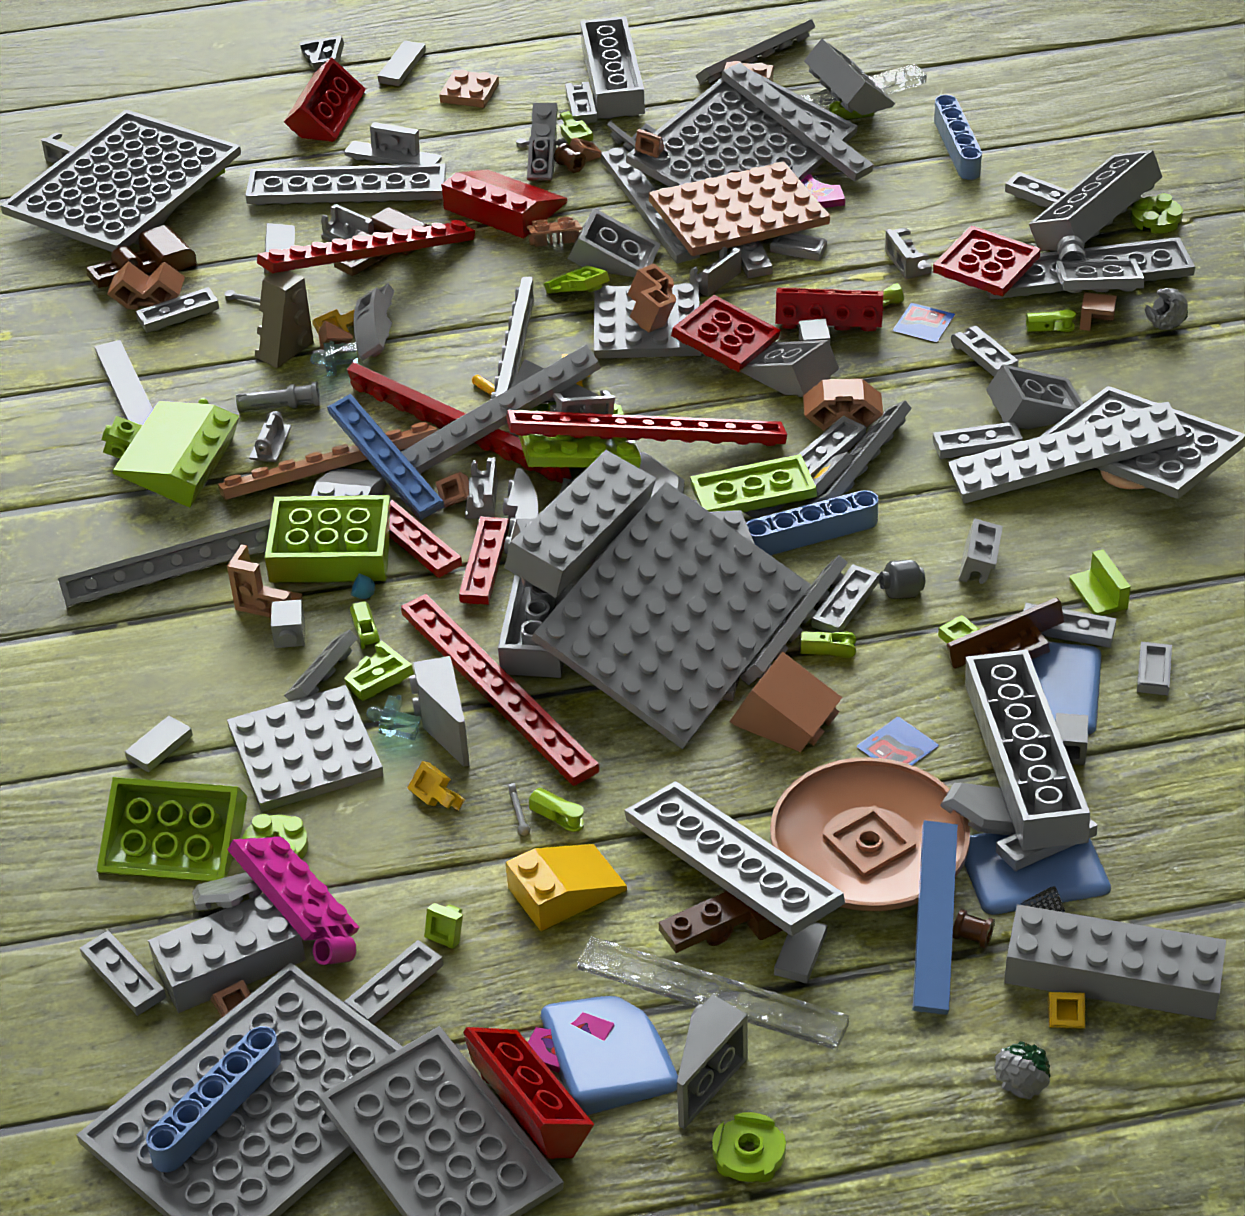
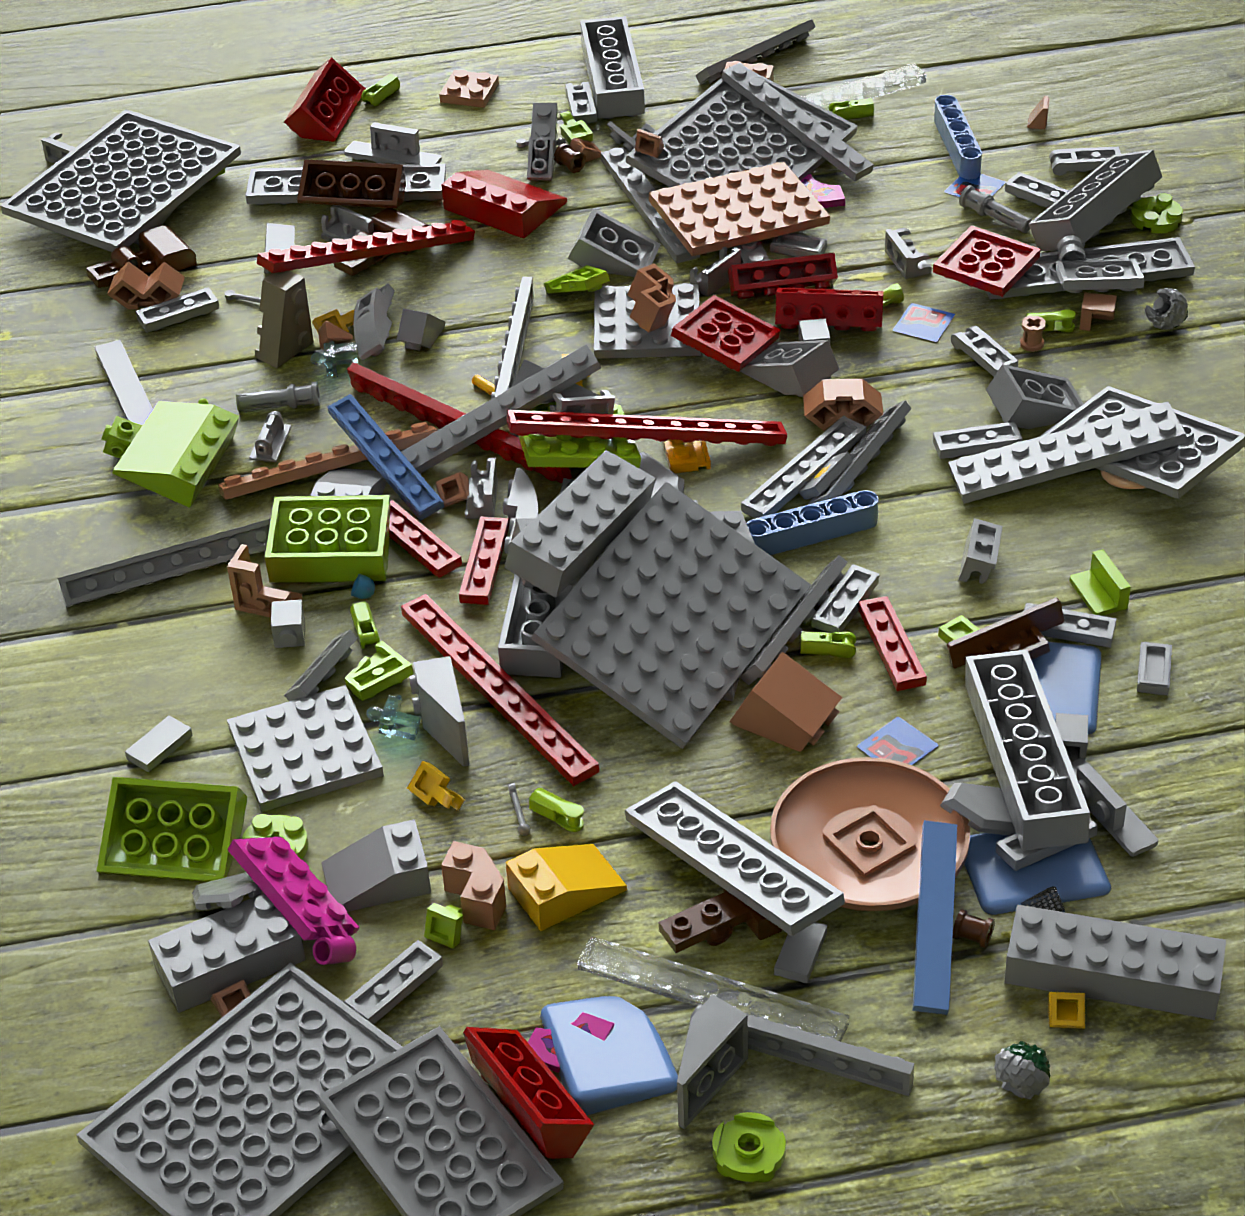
light grey plate [80,930,166,1016] -> none
medium blue beam [146,1026,281,1172] -> none
dark grey wing [300,36,344,71] -> none
tile [378,41,426,86] -> none
nougat hinge [527,217,582,247] -> none
lime plate [690,454,817,513] -> none
light grey slope [804,39,895,115] -> none
dark grey head [879,560,926,599] -> none
none -> reddish brown slope [297,159,406,208]
none -> light grey slope [321,819,431,912]
none -> lime bar [361,74,400,106]
none -> light grey slope [397,309,446,351]
none -> nougat brick [441,841,507,930]
none -> light orange plate [662,440,711,473]
none -> red brick [728,252,838,299]
none -> light grey plate [747,1014,915,1096]
none -> plate [858,596,927,691]
none -> sticker [944,174,1006,202]
none -> light grey pin [959,185,1033,233]
none -> nougat bush [1020,316,1046,352]
none -> nougat slope [1027,96,1049,130]
none -> light grey plate [1049,147,1121,176]
none -> light grey bracket [1071,758,1158,857]

